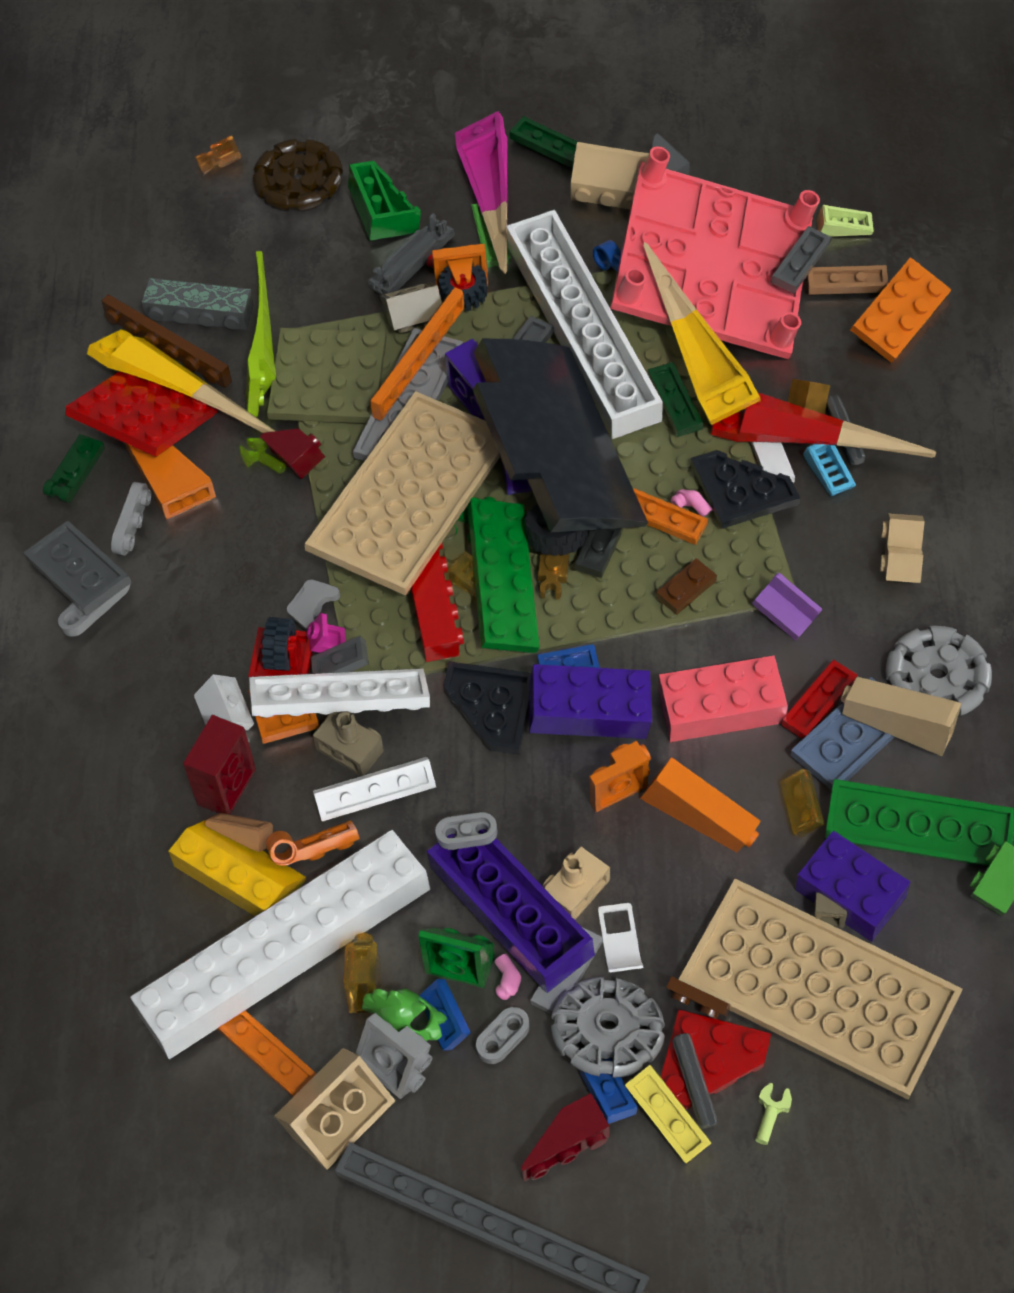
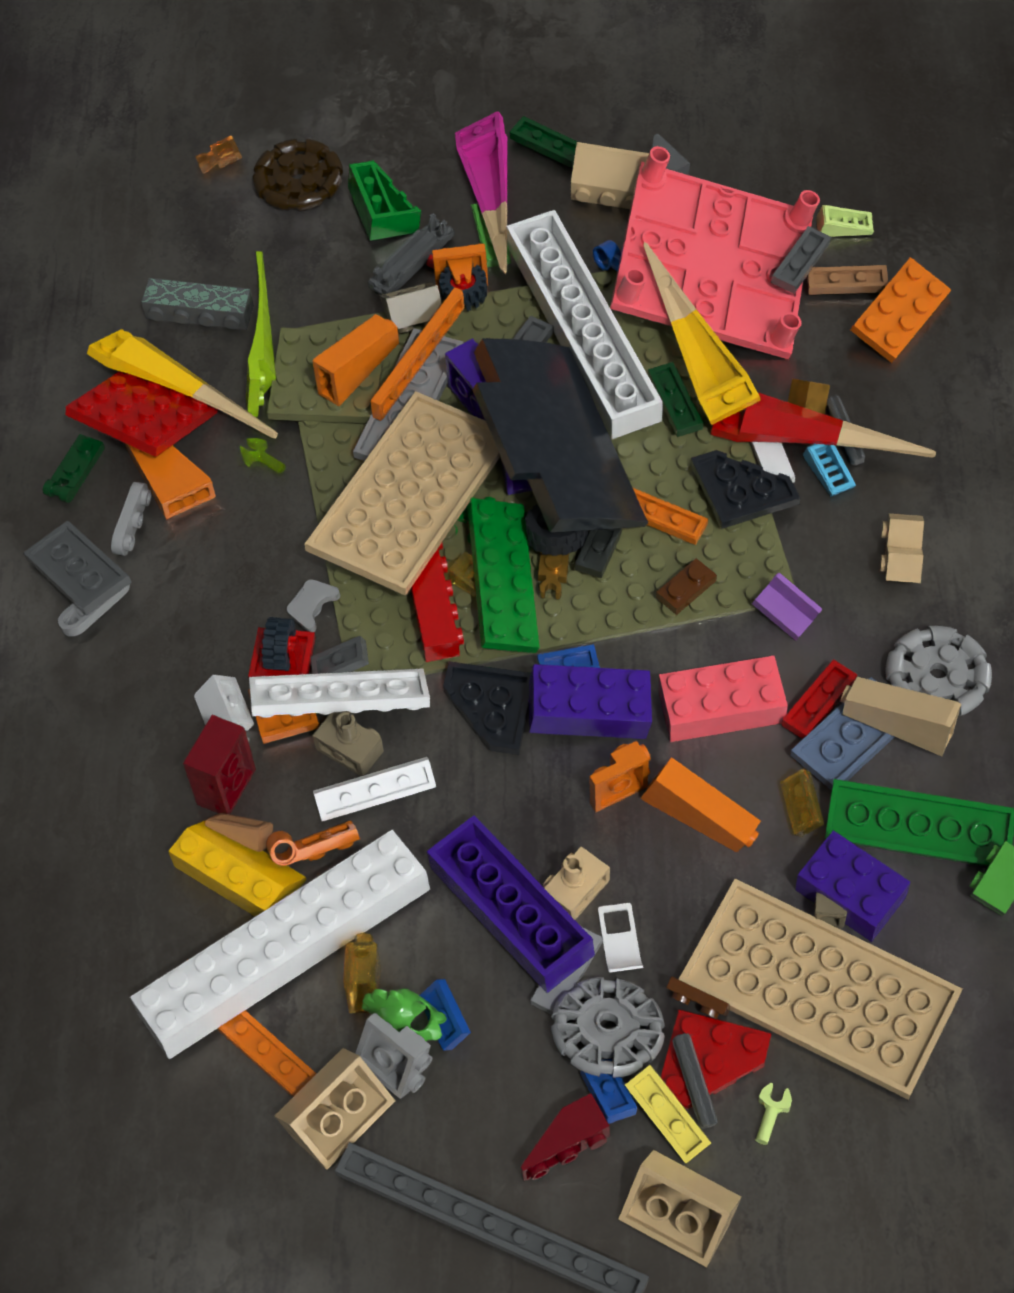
reddish brown plate [101,294,232,388] -> none
dark red slope [259,428,325,479] -> none
dark pink bracket [307,613,346,653] -> none
green slope [418,928,495,988] -> none
light grey plate [435,812,498,850] -> none
light grey plate [476,1007,530,1064] -> none
bright pink arm [494,954,521,1000] -> none
bright pink arm [671,489,713,517] -> none
none -> orange slope [312,314,399,406]
none -> tan slope [618,1150,741,1267]

